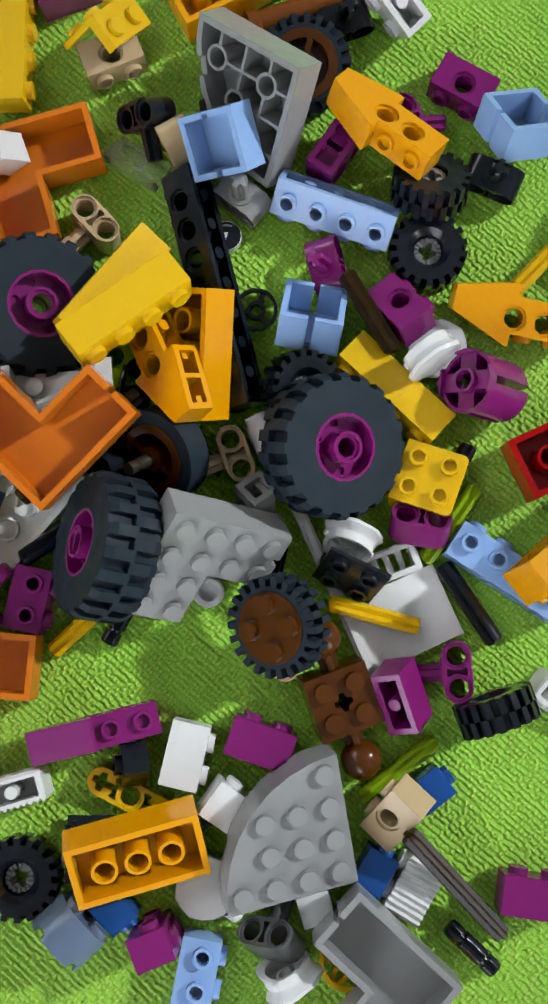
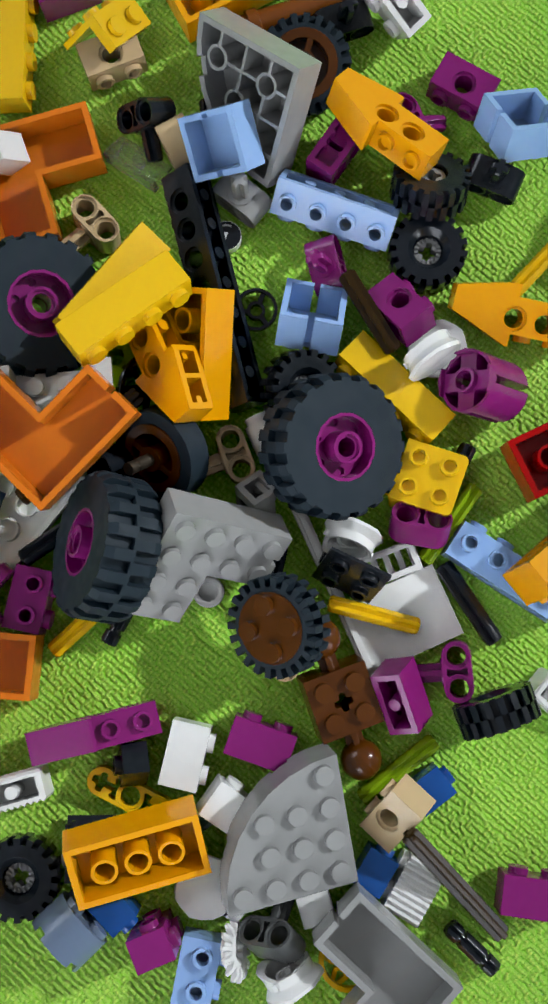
none -> white gear [220,920,251,984]

